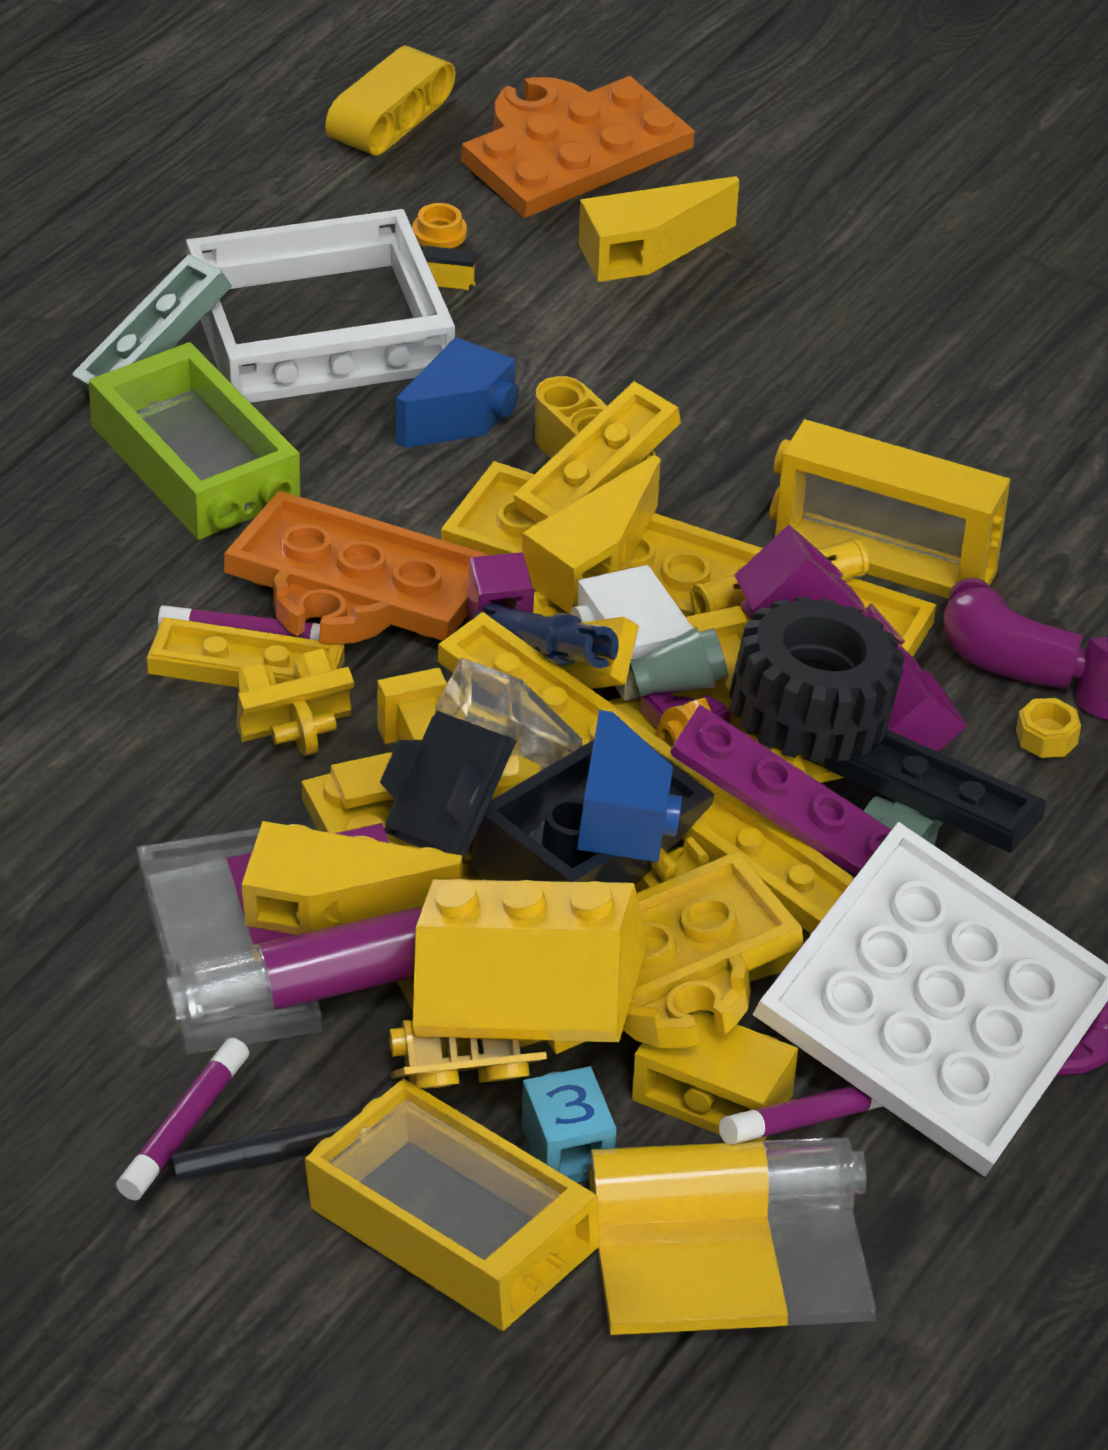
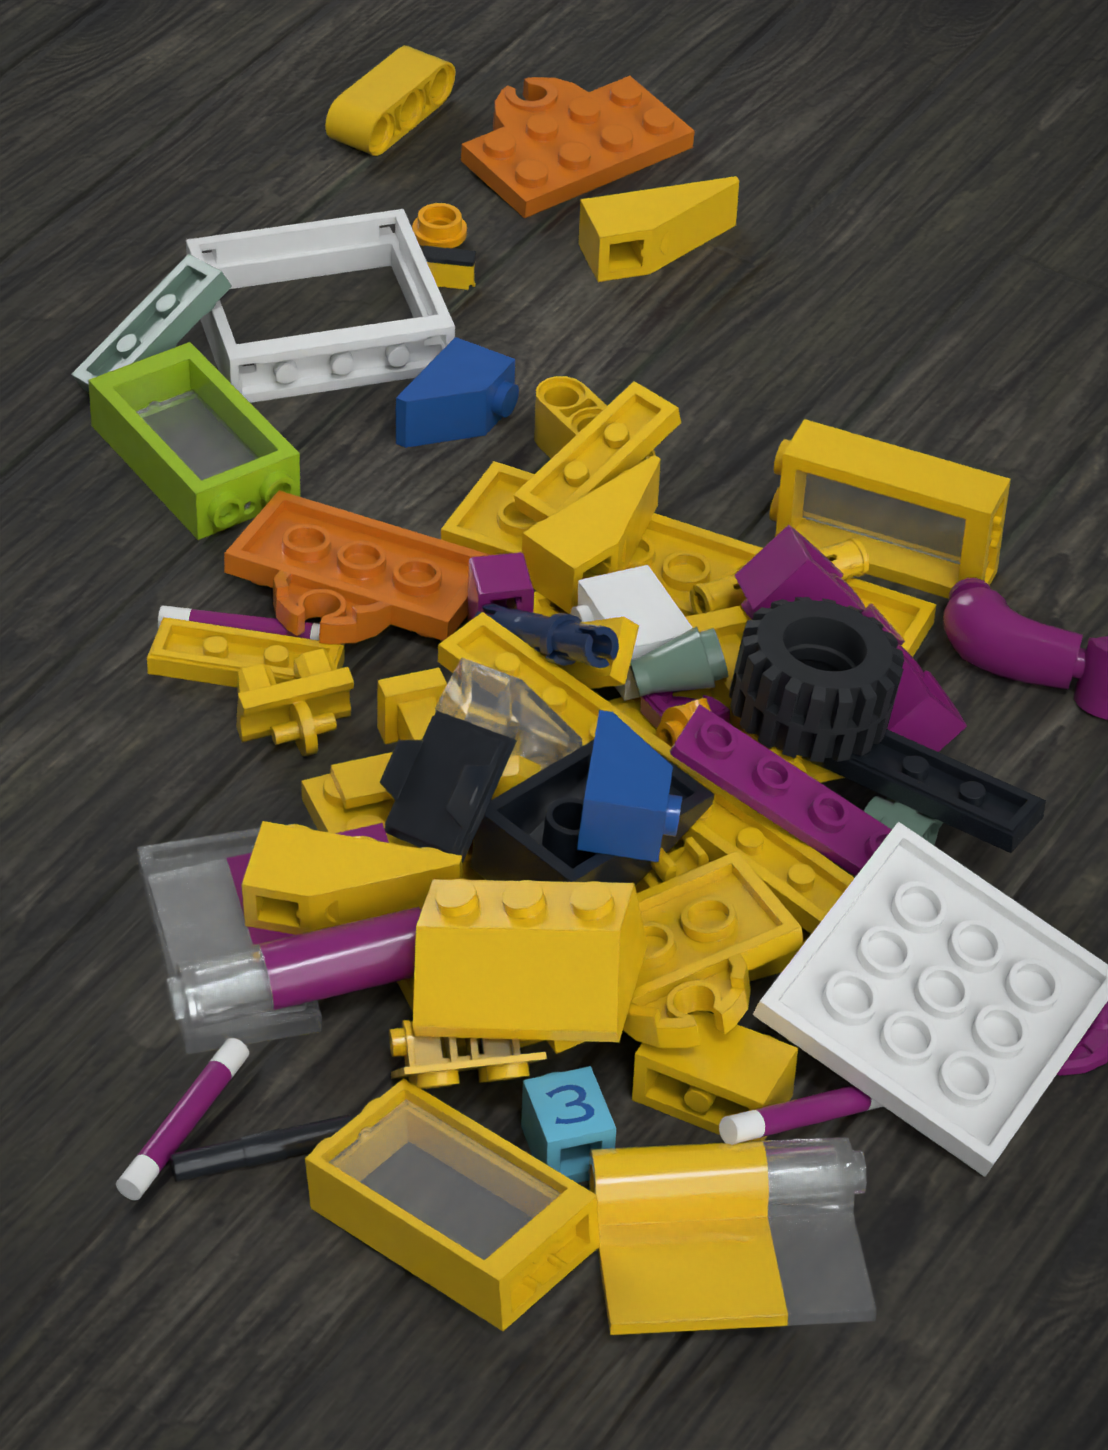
yellow tile [1016,698,1081,758] -> none

